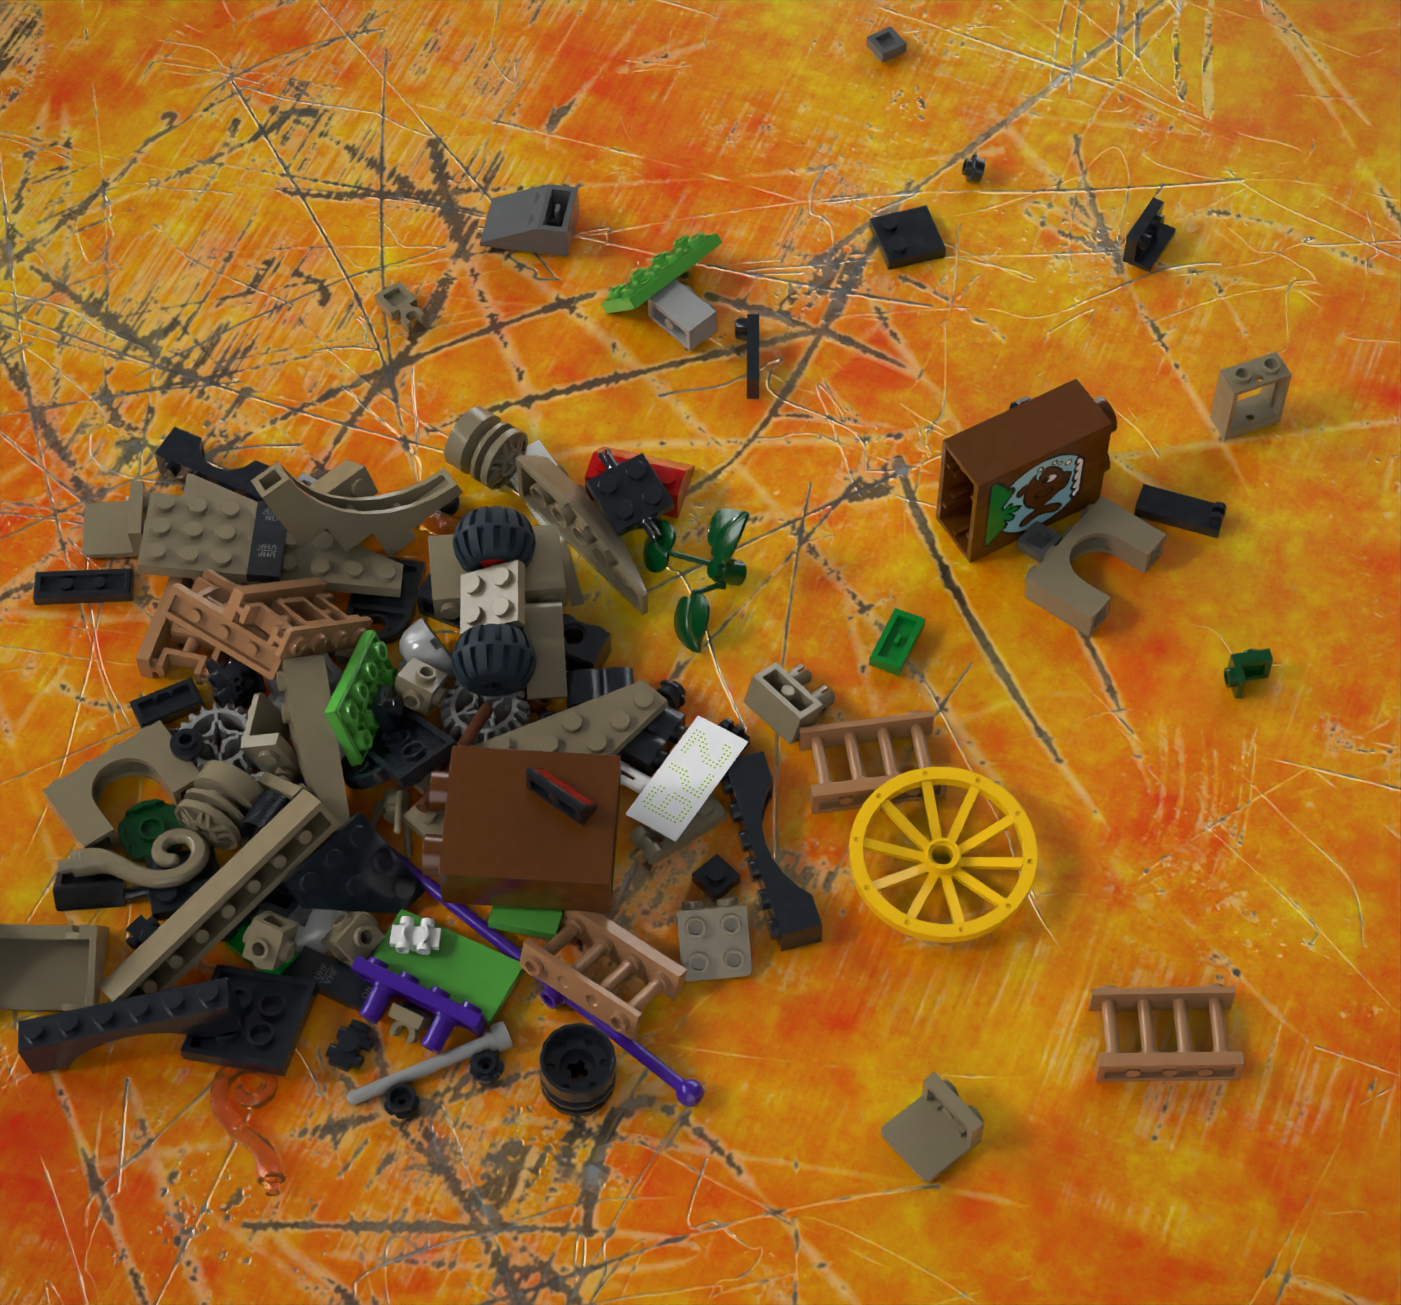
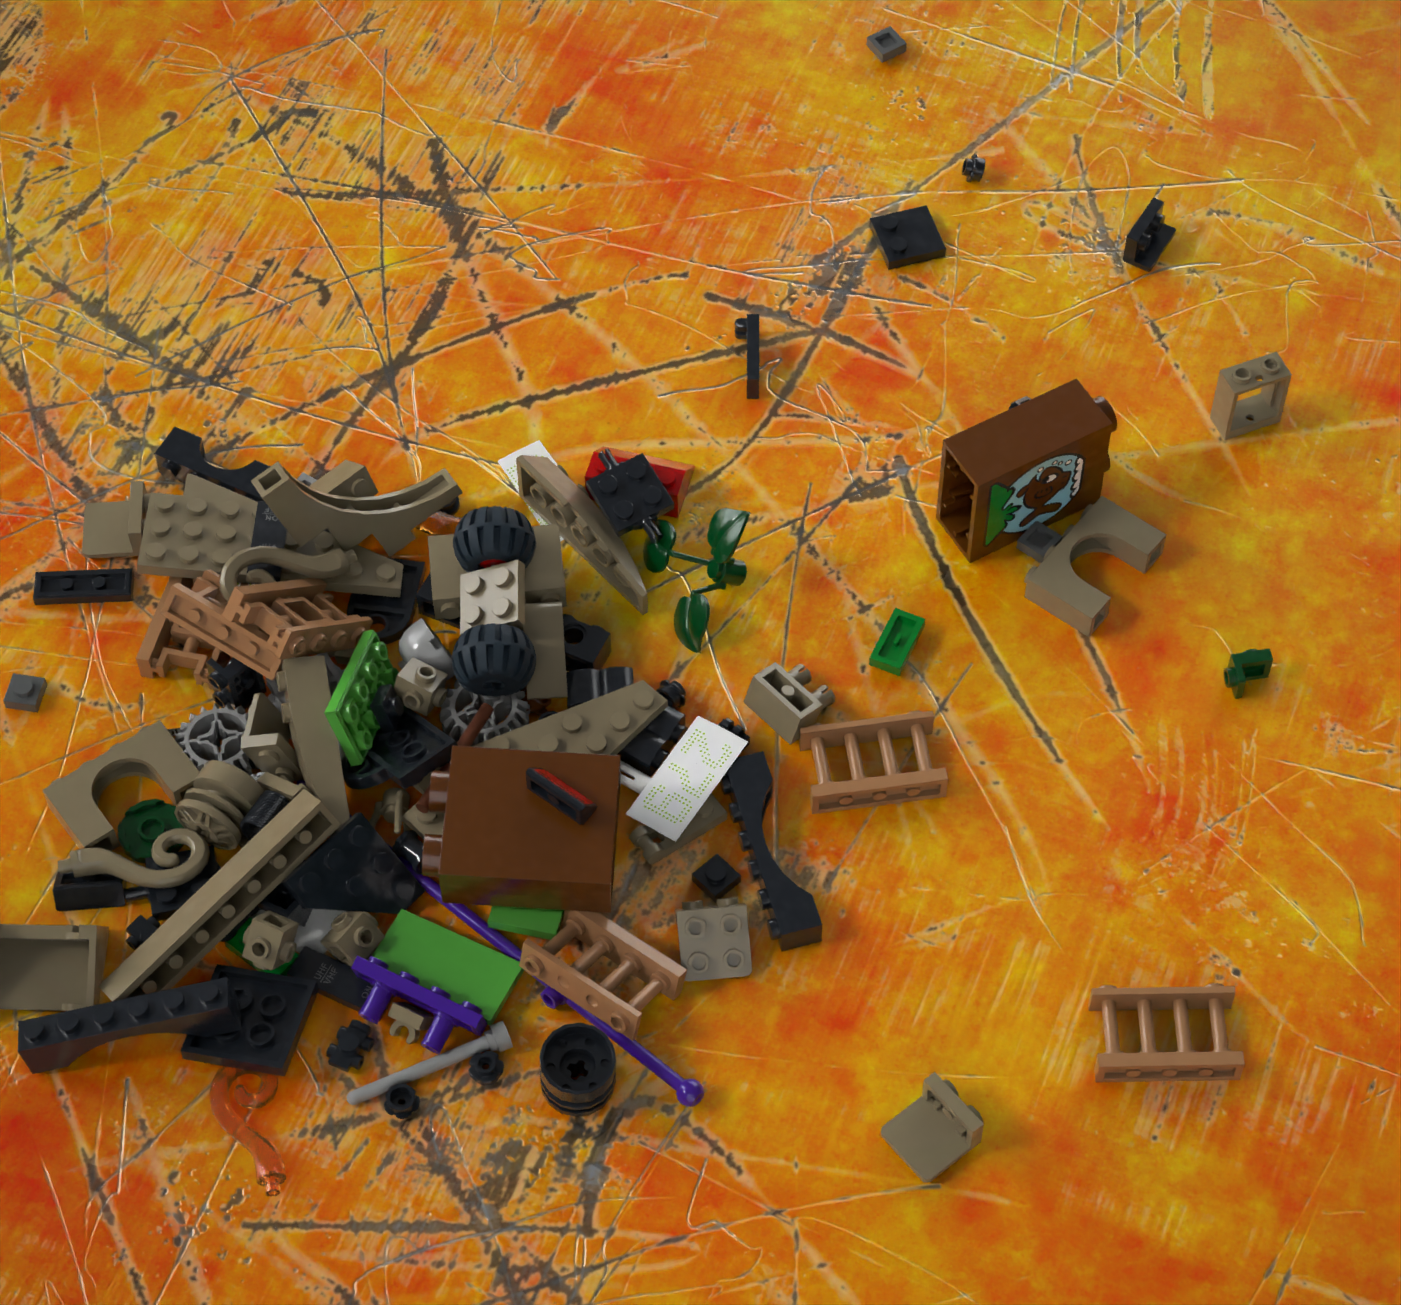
black plate [129,677,205,729] -> none
black plate [169,728,204,762] -> none
dark tan plate [375,281,425,332] -> none
white piece [389,916,442,955] -> none
dark tan wheel [444,406,528,490] -> none
dark grey slope [480,184,580,256] -> none
dark tan sticker [560,542,584,606] -> none
bright green tile [601,232,723,314] -> none
light grey brick [647,279,717,351] -> none
yellow wheel [849,767,1038,943] -> none
black hinge [1134,484,1227,538] -> none
none -> dark grey plate [3,673,47,713]
none -> dark tan plant [219,546,357,602]
none -> black bush [392,830,423,875]

